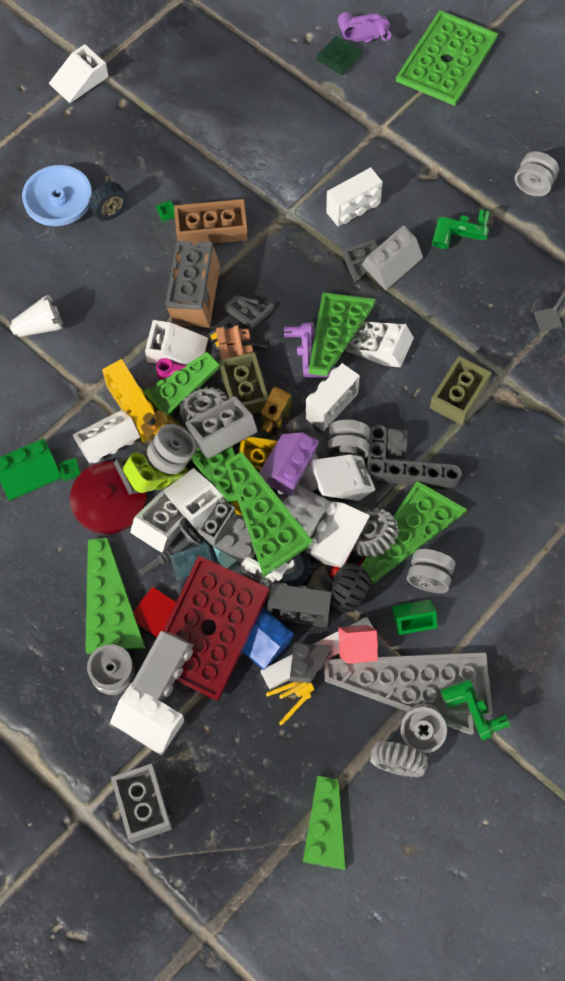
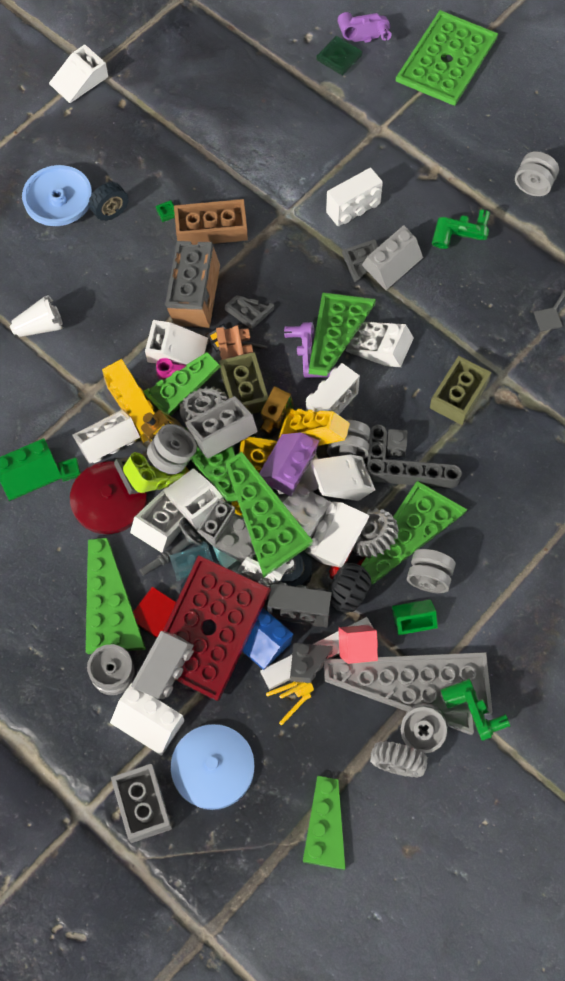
none -> light blue dish [171,724,255,810]
none -> yellow wedge [278,408,350,446]

